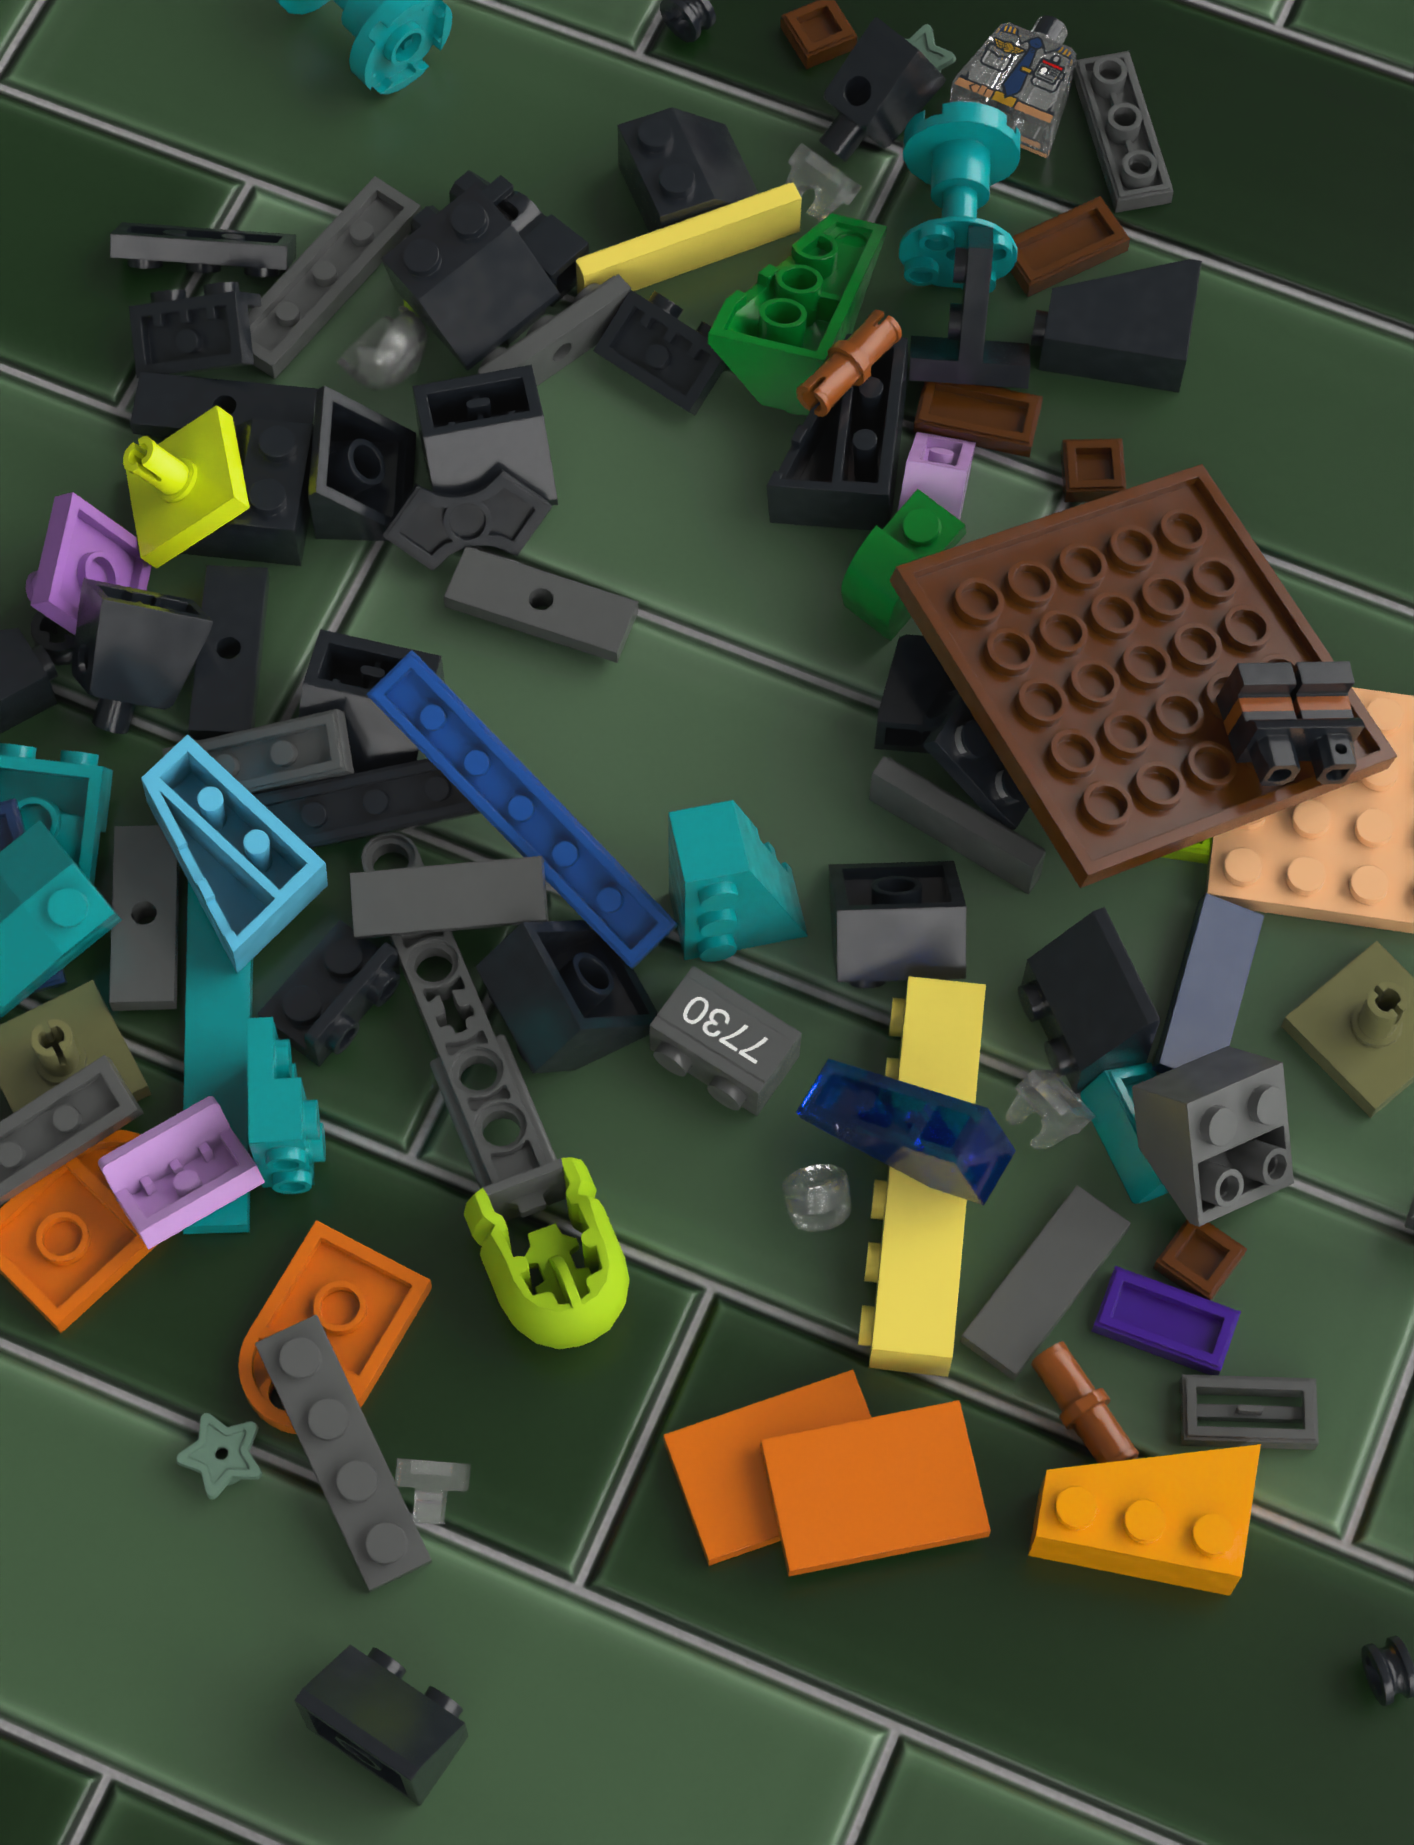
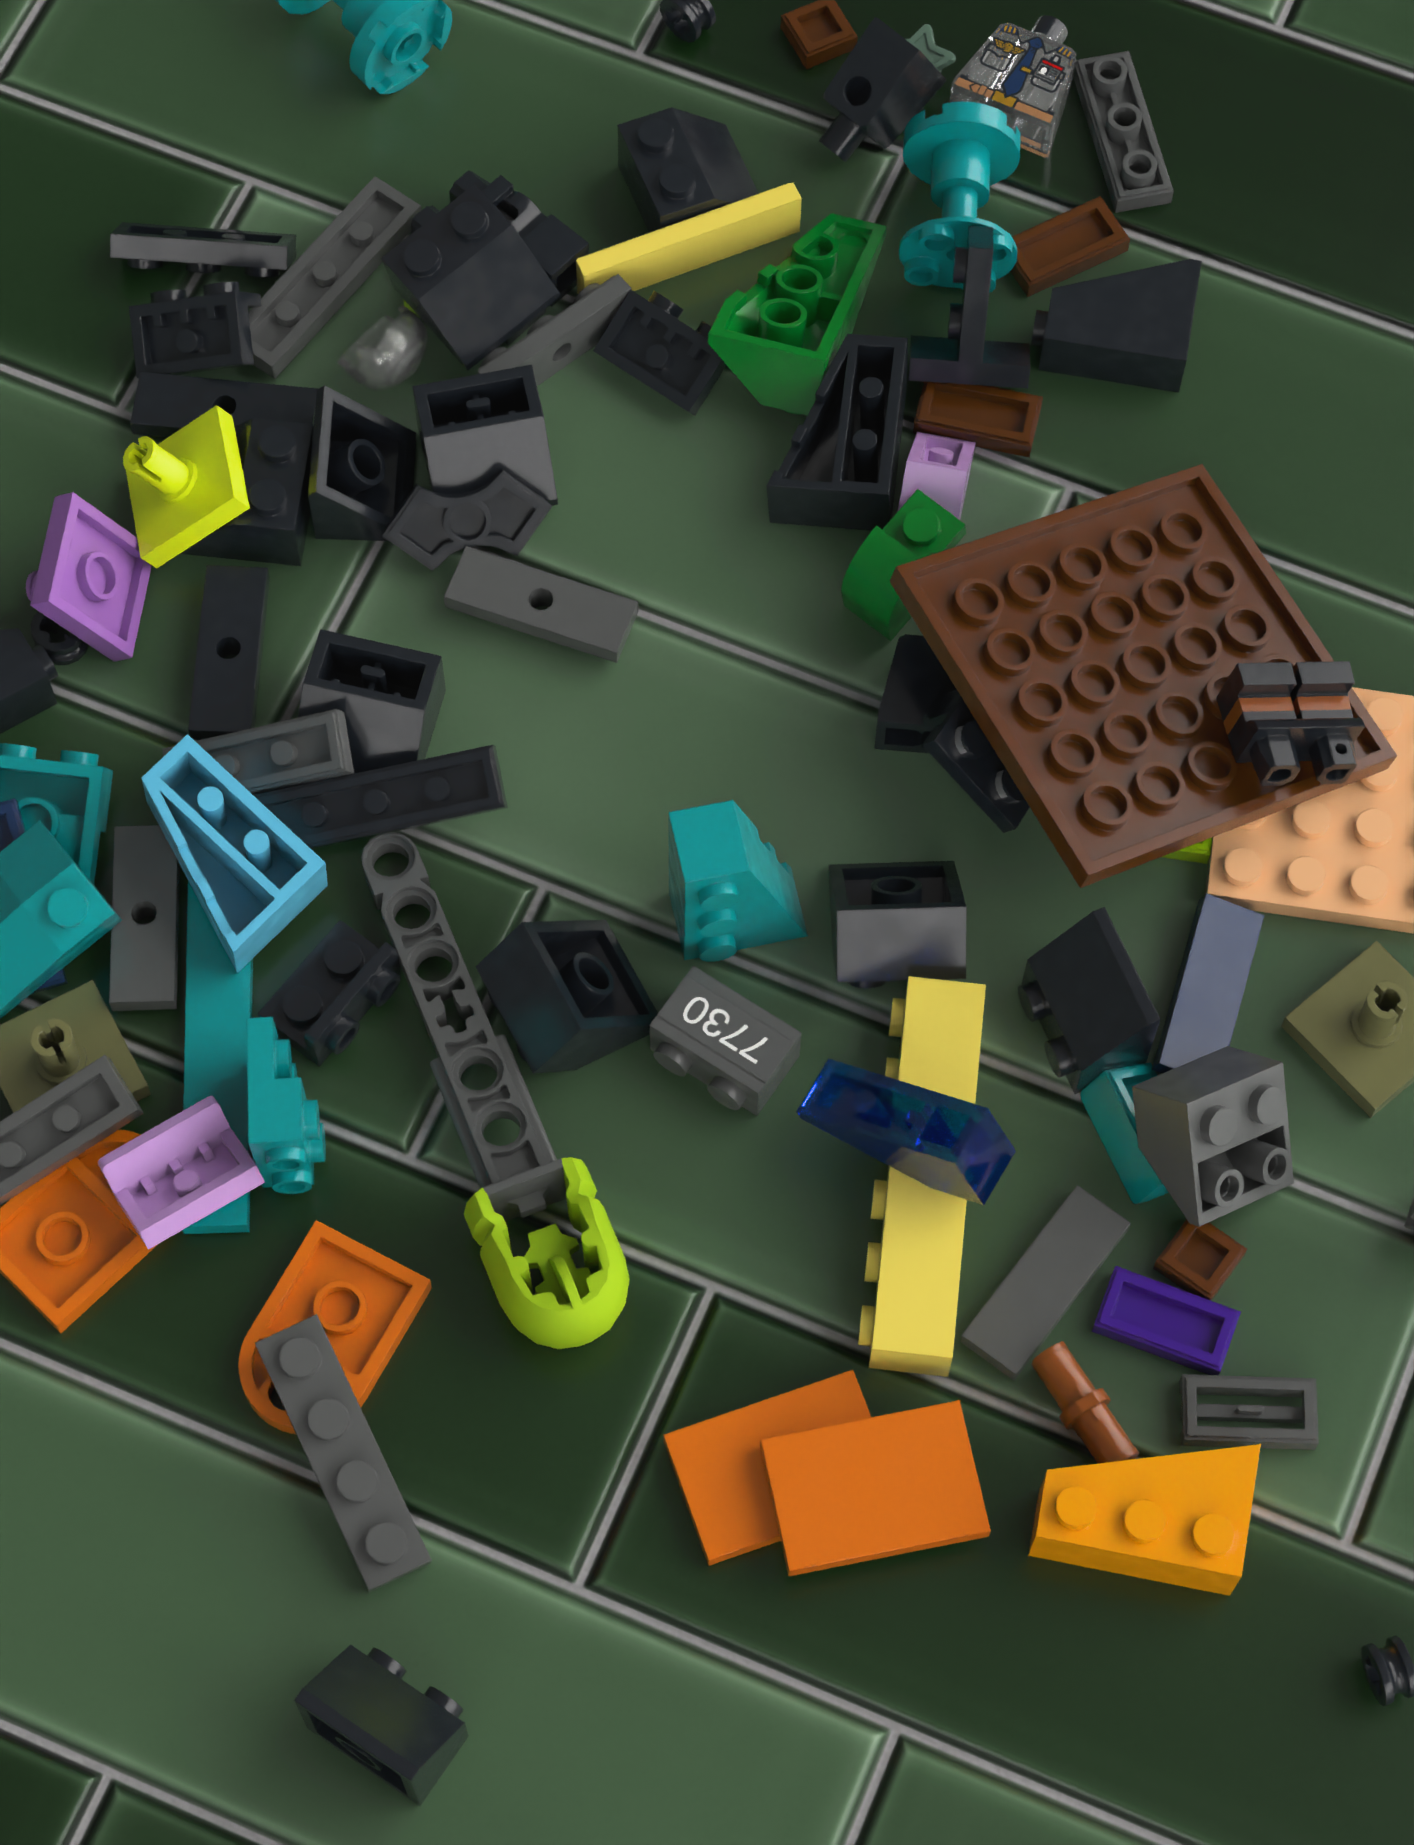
black torso [71,578,213,734] -> none
sand green plate [176,1413,263,1499] -> none
dark grey tile [350,856,548,939] -> none
blue tile [366,650,679,969] -> none
clear tile [395,1458,471,1524] -> none
clear tile [782,1164,852,1232] -> none
clear tile [786,143,862,221] -> none
dark orange pin [796,309,902,417] -> none
dark grey tile [869,756,1046,894] -> none
clear tile [1006,1070,1095,1150] -> none
reddish brown tile [1060,438,1126,502] -> none

